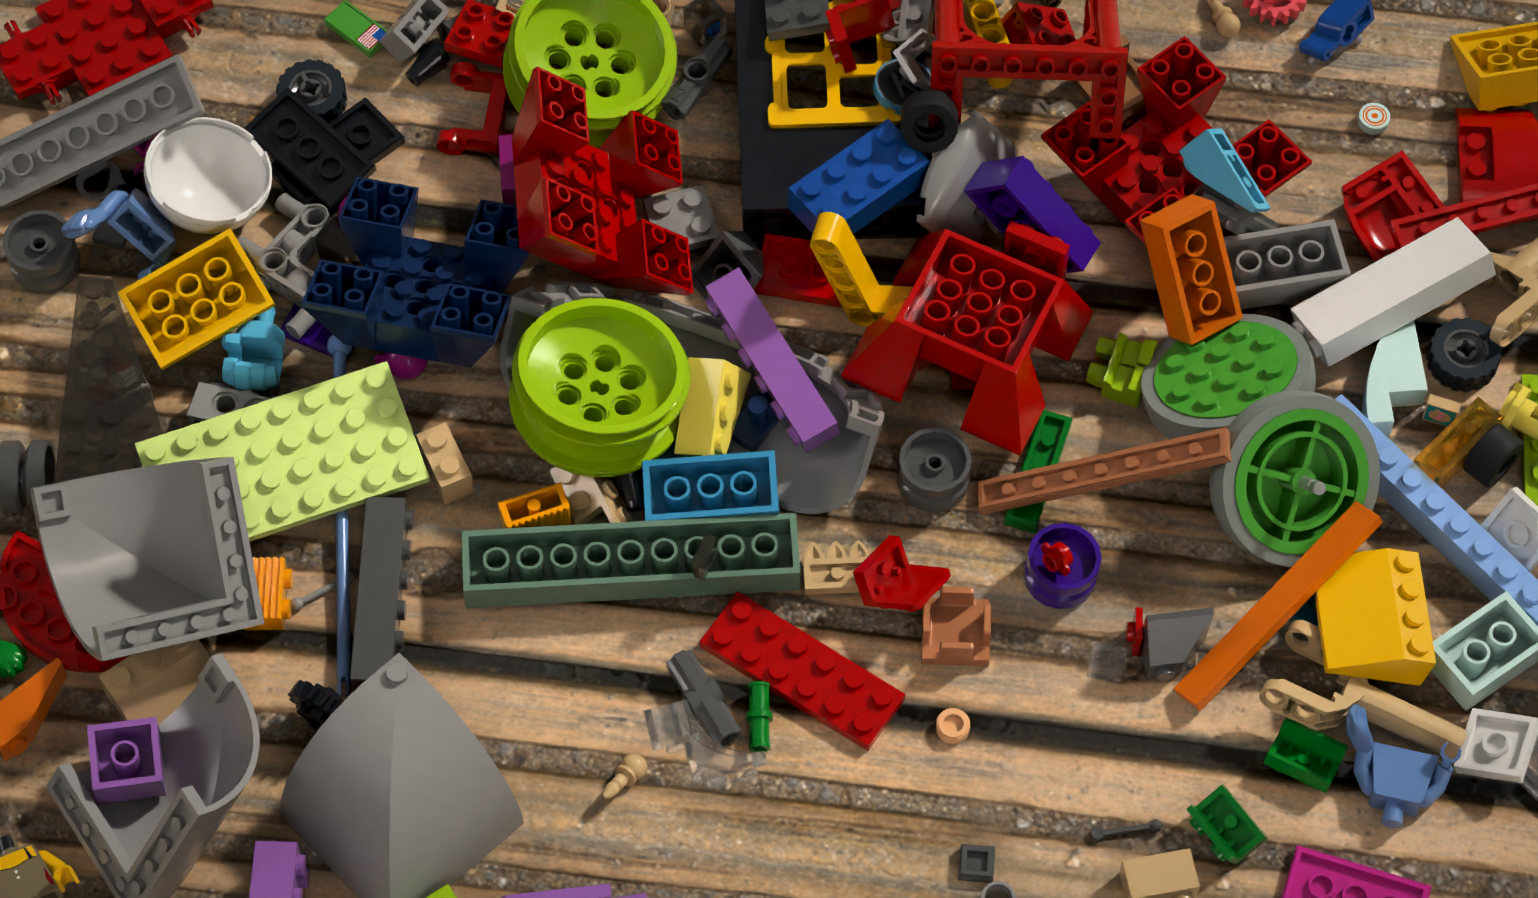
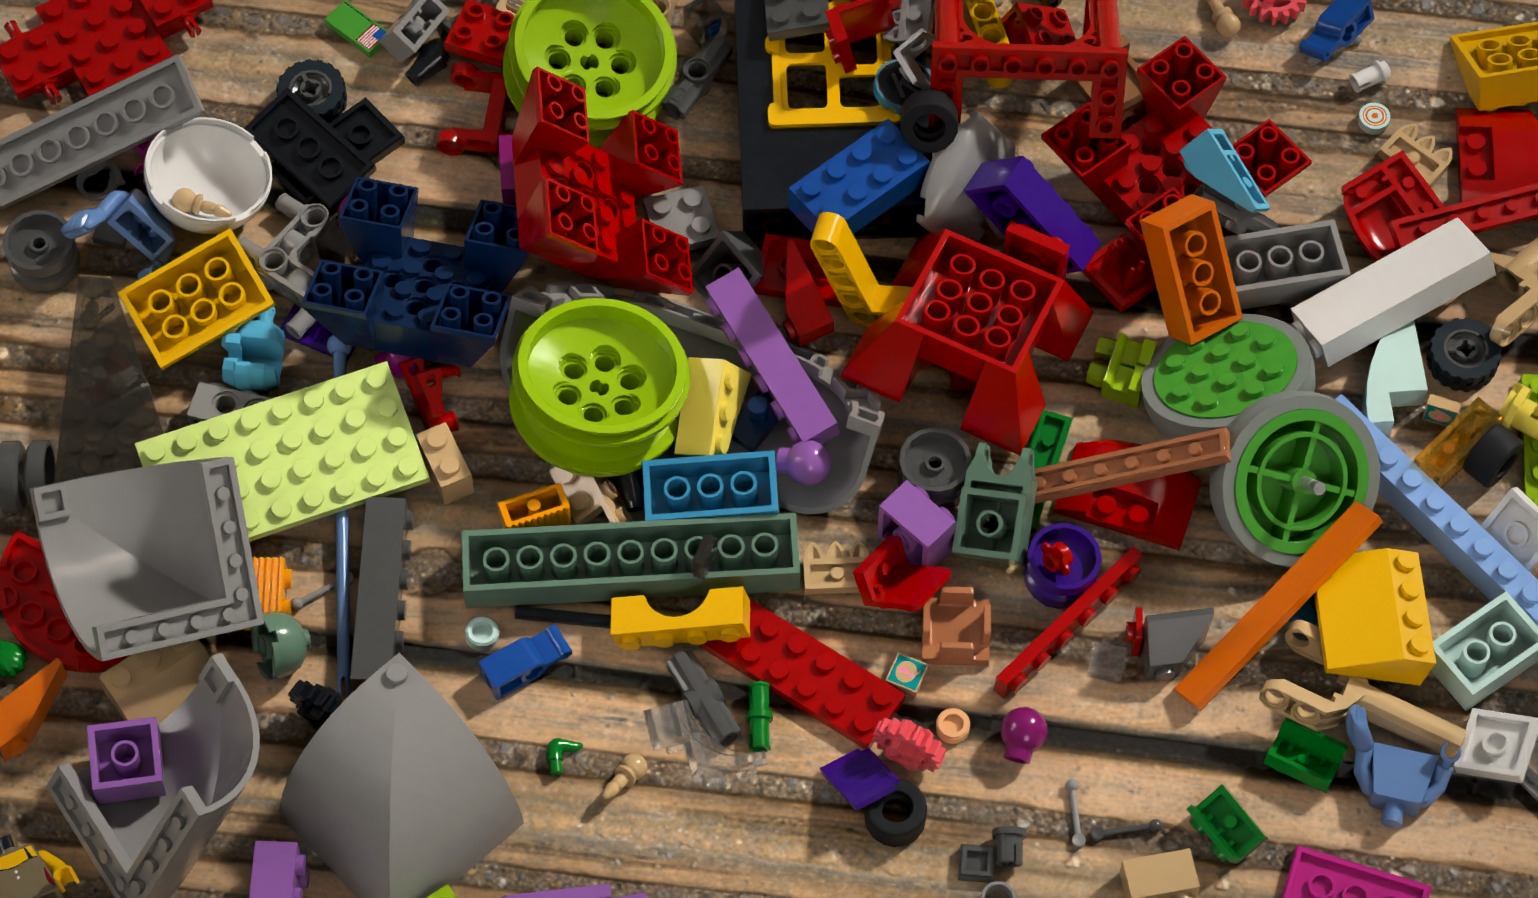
none -> tan bar [172,188,232,217]
none -> sand green cylinder [251,611,311,681]
none -> red piece [398,358,461,432]
none -> light aqua tile [465,617,499,651]
none -> blue piece [478,624,573,700]
none -> black bar [515,606,611,629]
none -> green animal [546,738,583,776]
none -> yellow arch [610,586,750,651]
none -> medium lavender piece [776,440,831,486]
none -> red slope [782,239,835,347]
none -> dark purple window [820,748,901,811]
none -> black tyre [864,779,927,847]
none -> coral gear [872,717,946,772]
none -> medium lavender brick [877,480,956,567]
none -> tile [885,652,929,697]
none -> sand green brick [952,442,1038,566]
none -> dark grey bush [992,826,1026,868]
none -> red plate [994,546,1143,699]
none -> magenta piece [1001,707,1048,764]
none -> red slope [1053,439,1202,551]
none -> light grey hinge [1065,779,1086,848]
none -> red plate [1082,230,1157,313]
none -> white pin [1349,60,1391,93]
none -> tan plate [1377,123,1452,187]

